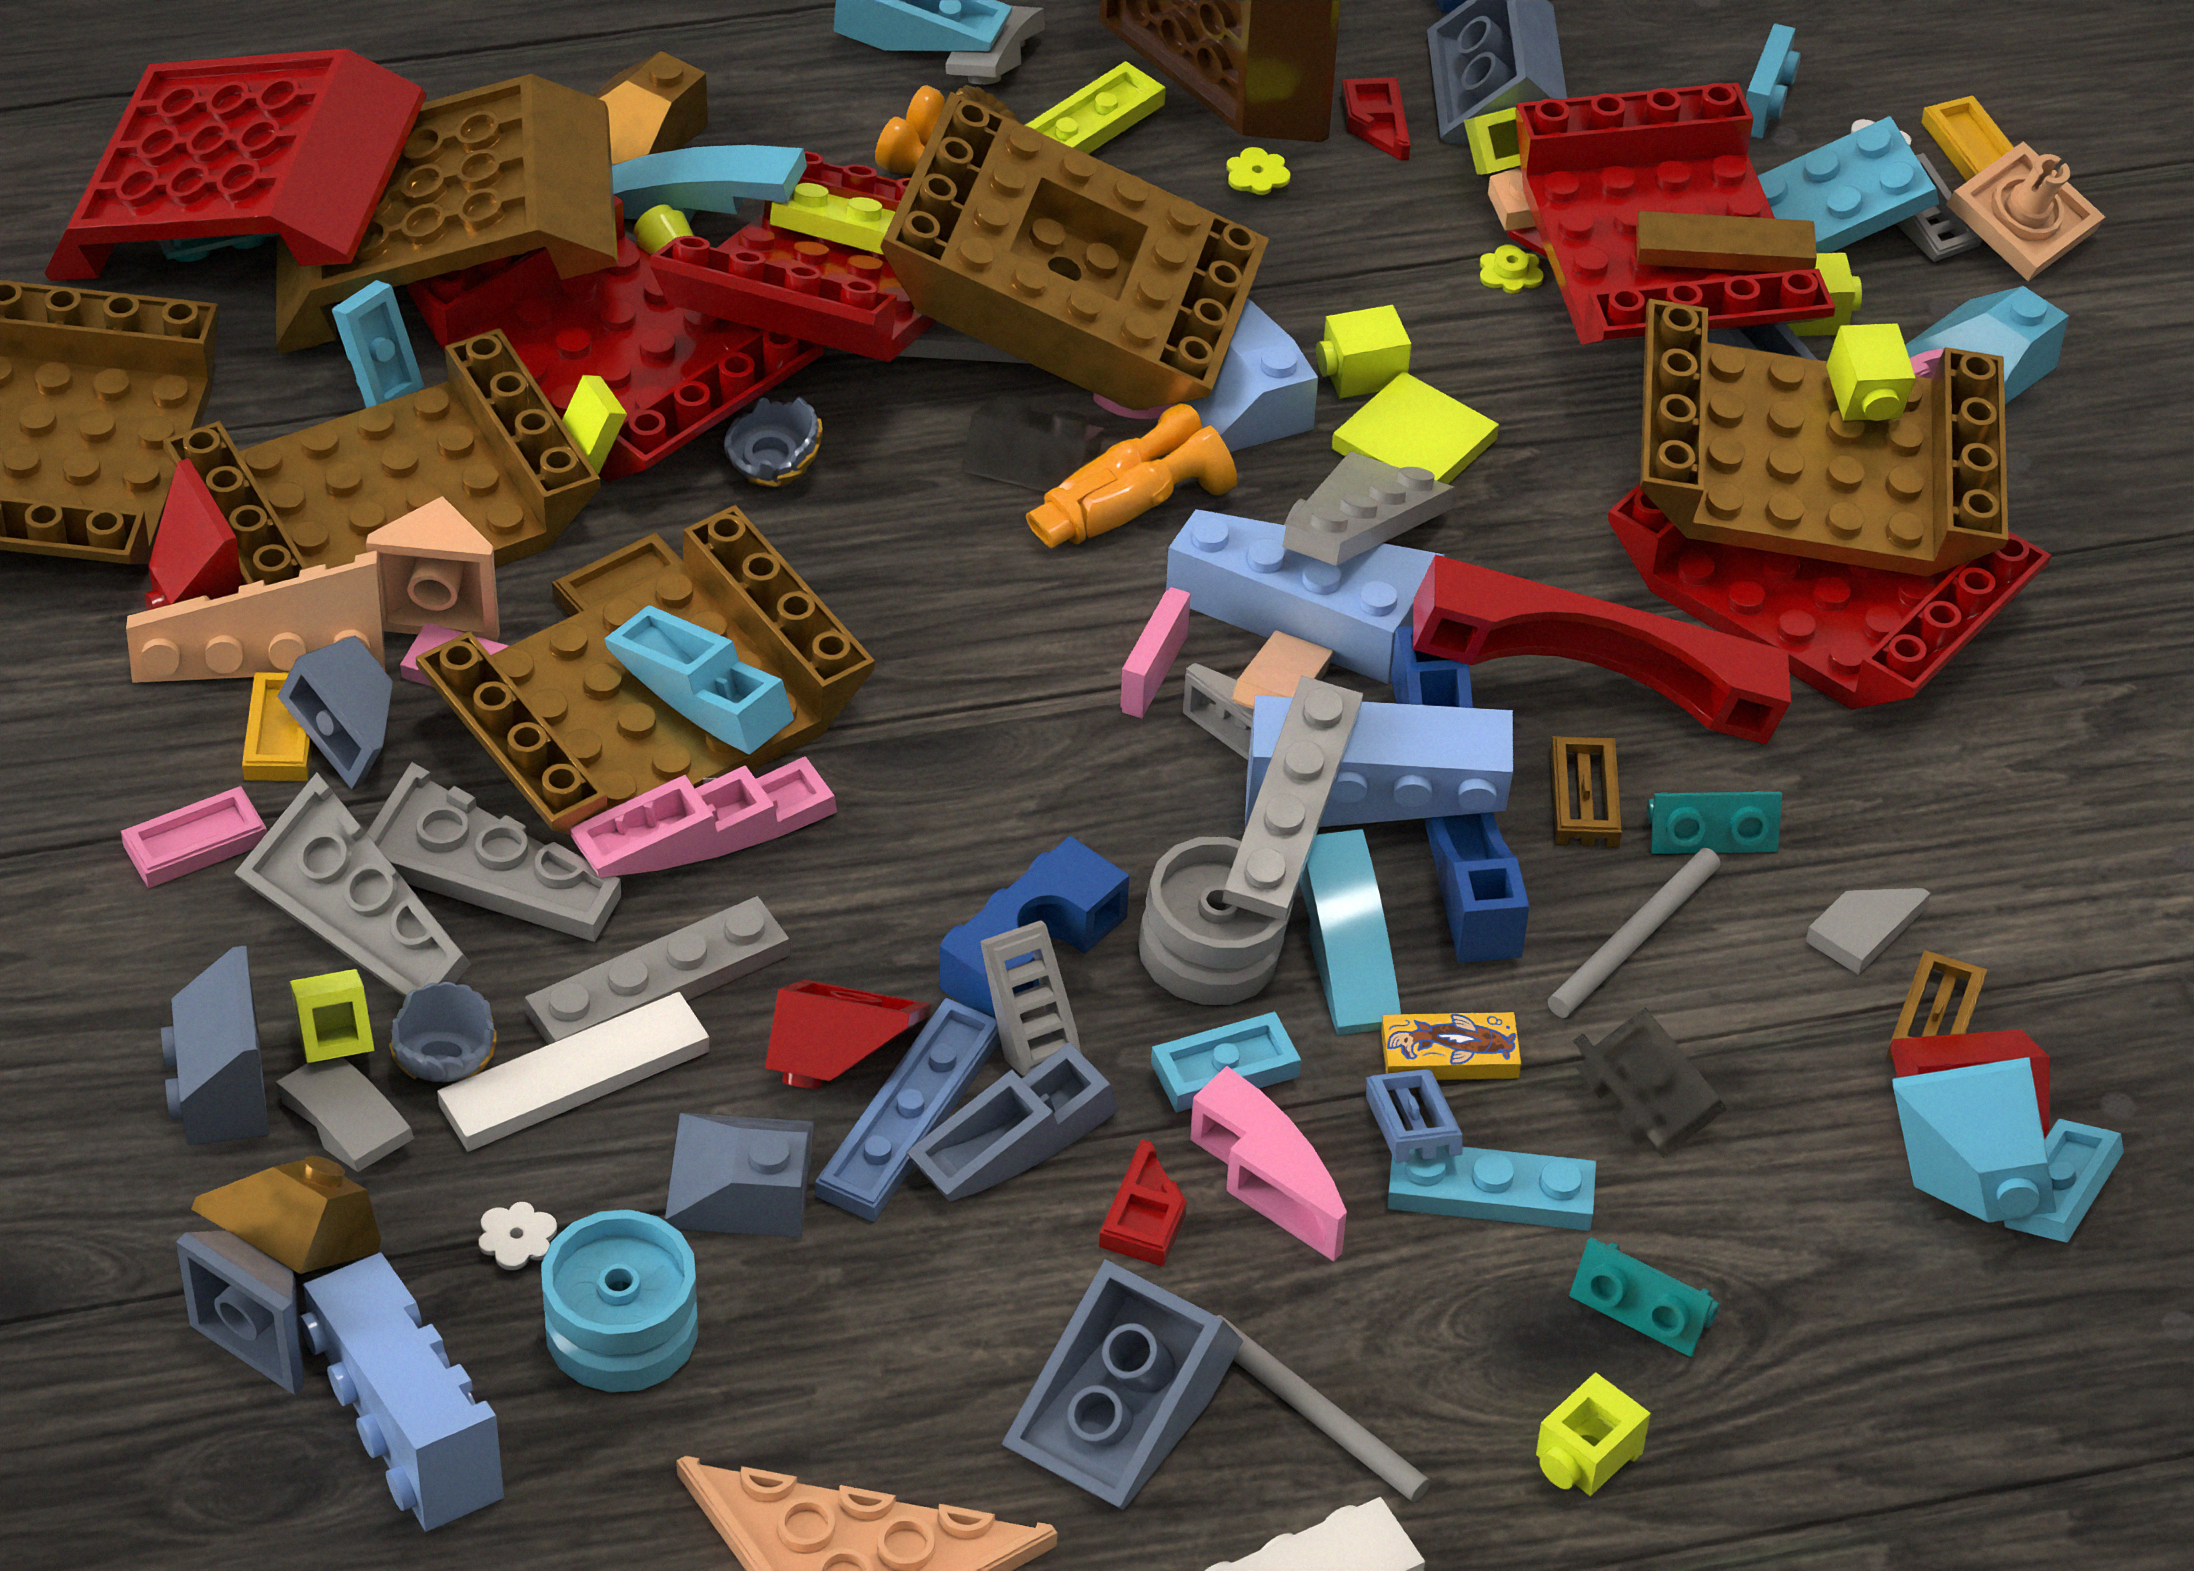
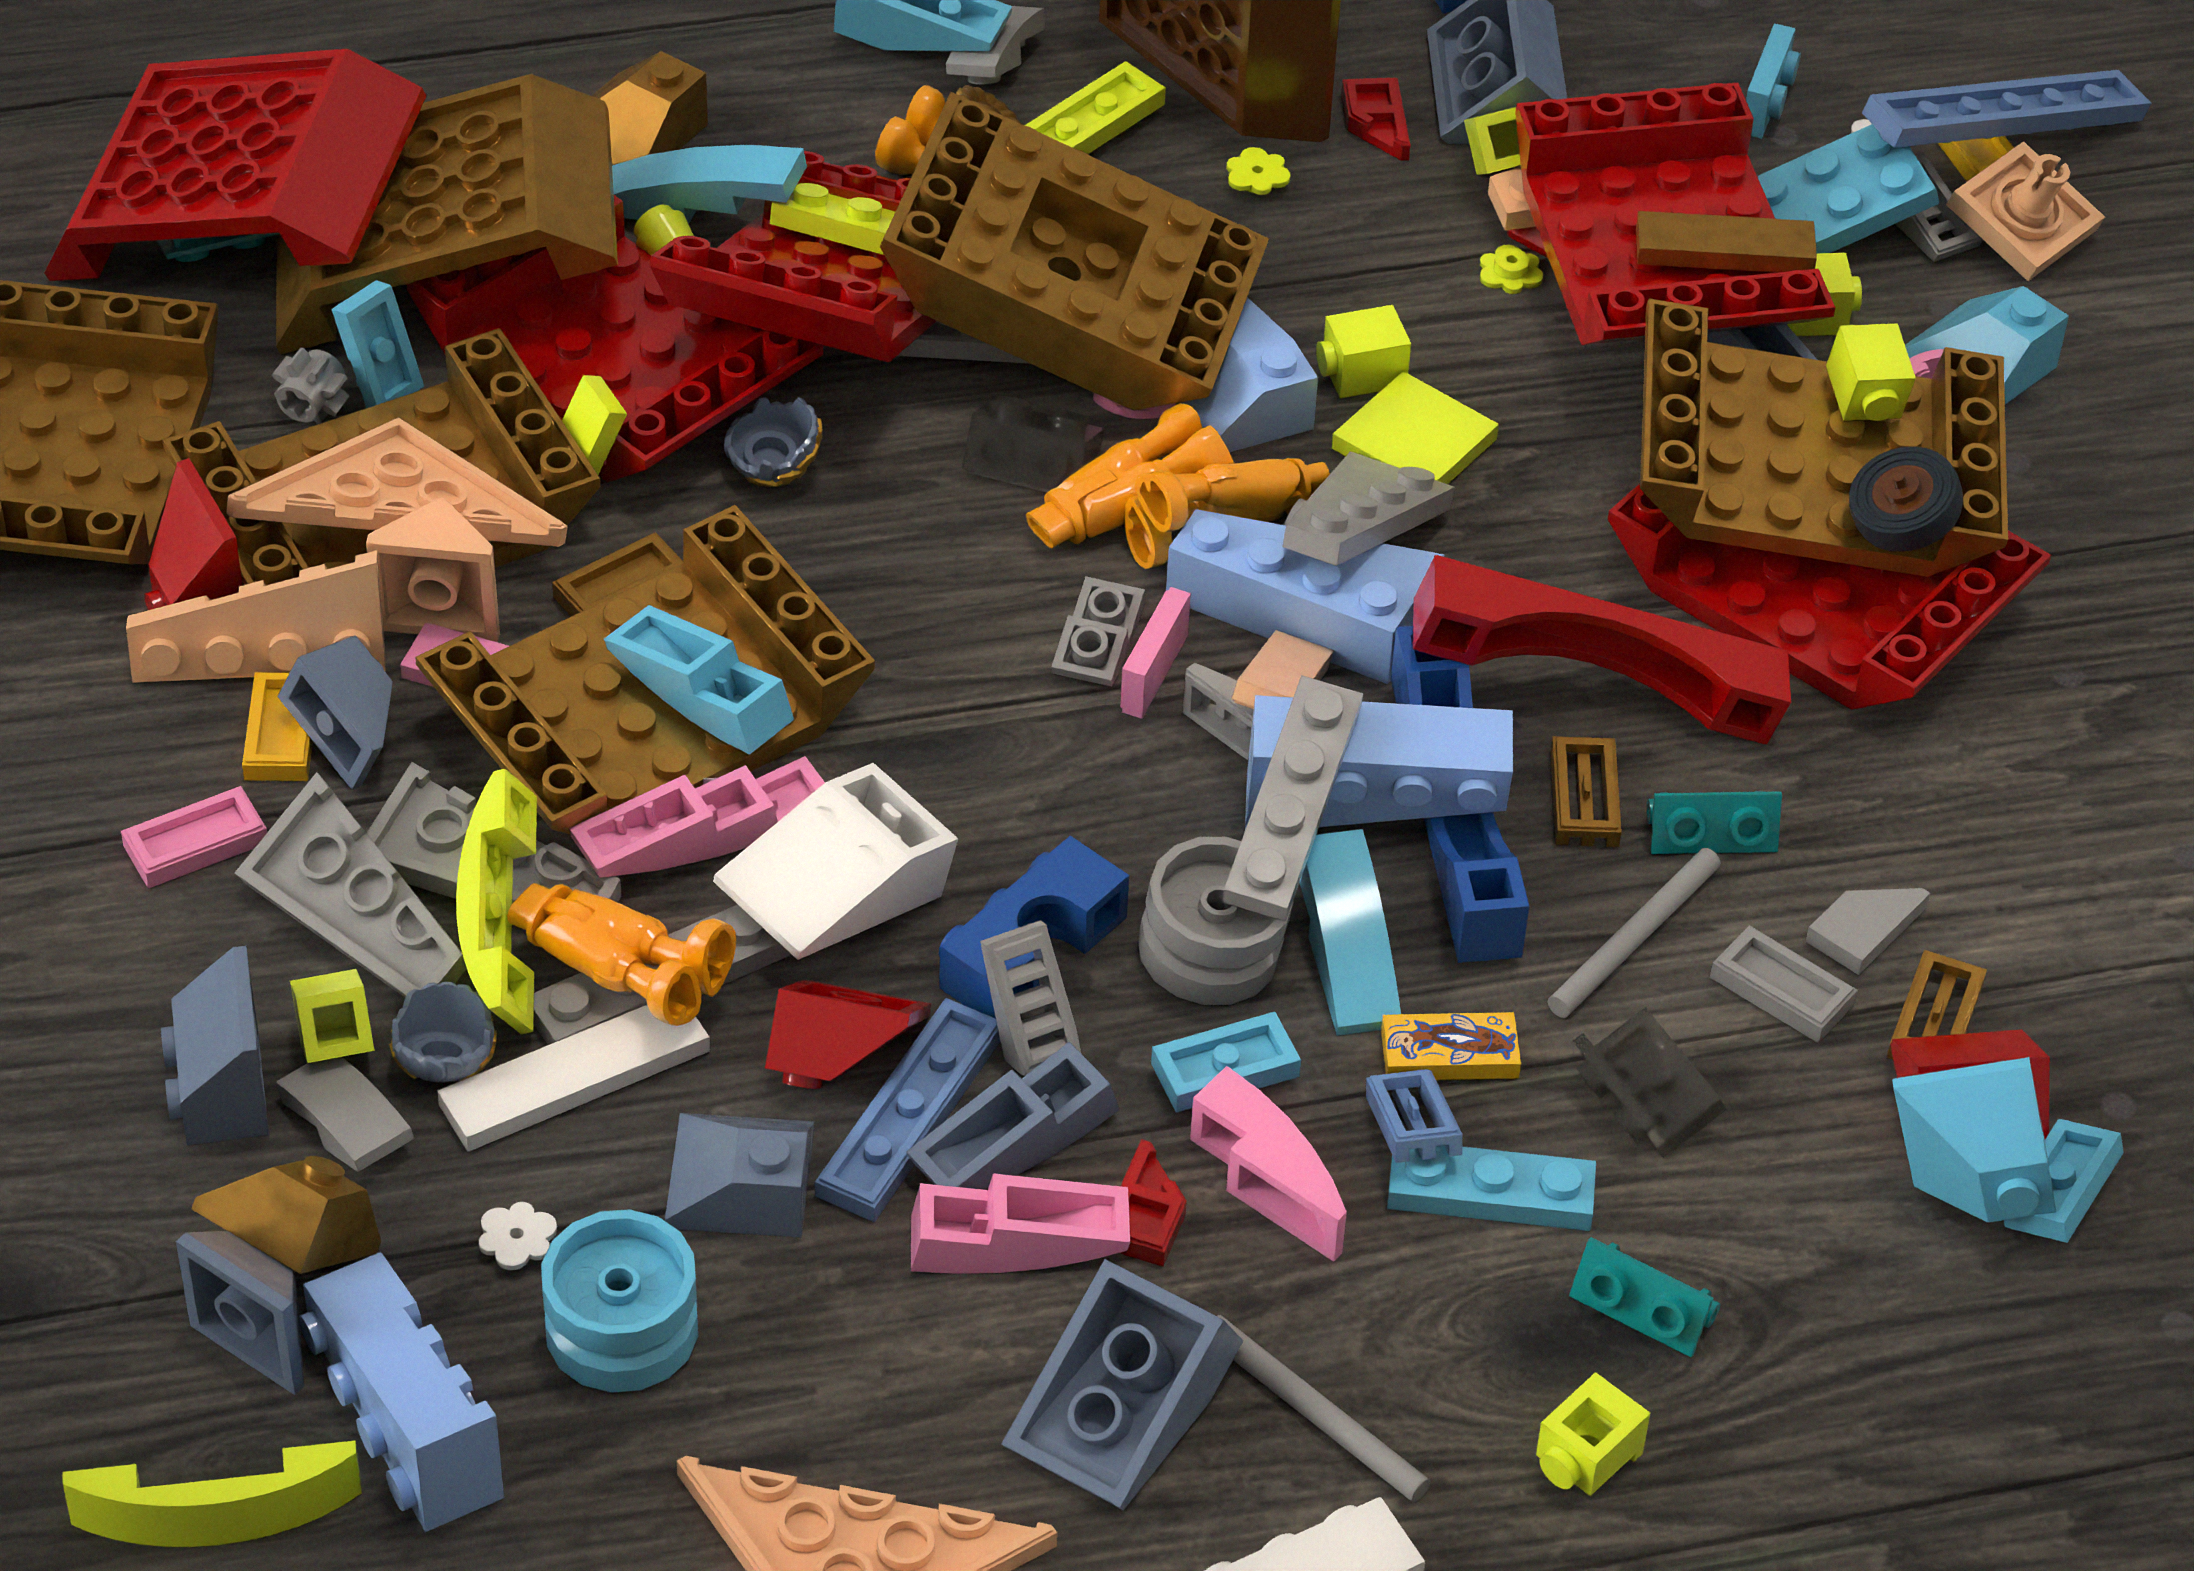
none -> neon yellow slope [63,1441,362,1547]
none -> light nougat tile [226,418,568,547]
none -> light grey gear [272,348,349,424]
none -> neon yellow slope [456,769,537,1034]
none -> light orange piece [507,883,736,1026]
none -> white slope [713,763,958,960]
none -> bright pink slope [911,1174,1130,1274]
none -> light grey slope [1051,576,1145,687]
none -> light orange piece [1125,458,1330,569]
none -> light grey tile [1710,925,1858,1043]
none -> black wheel [1849,446,1963,552]
none -> medium blue plate [1862,70,2151,148]

